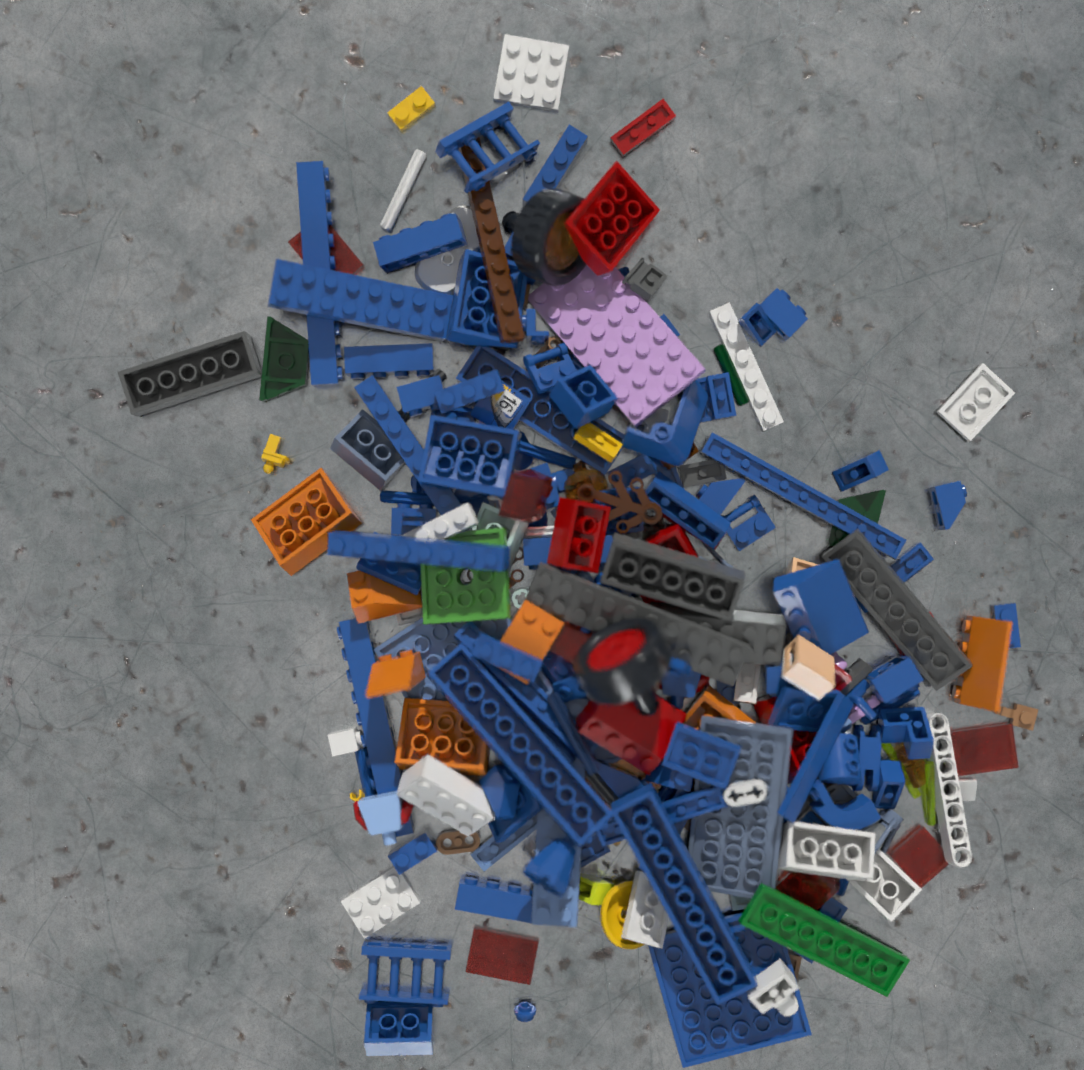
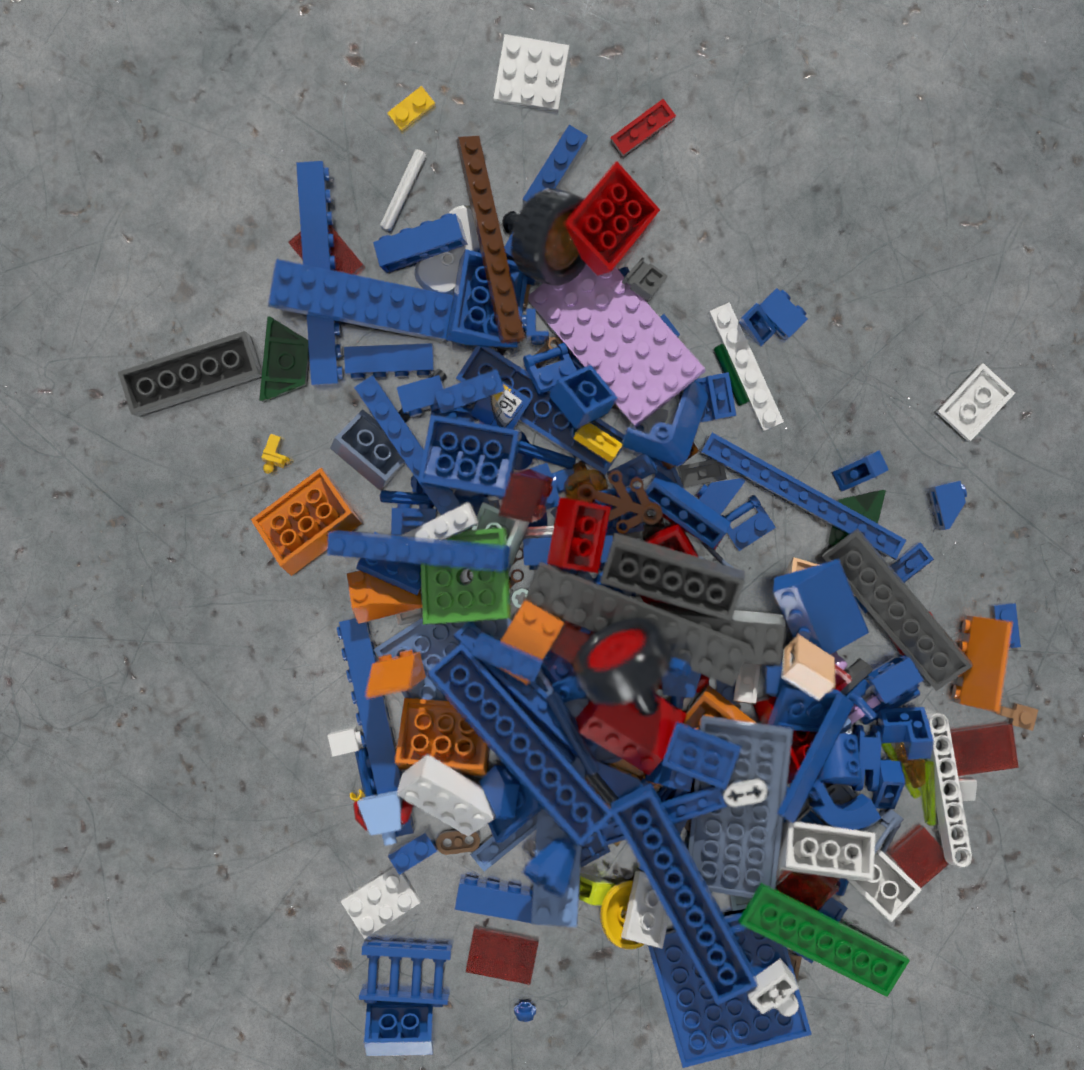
blue fence [435,102,540,193] -> none

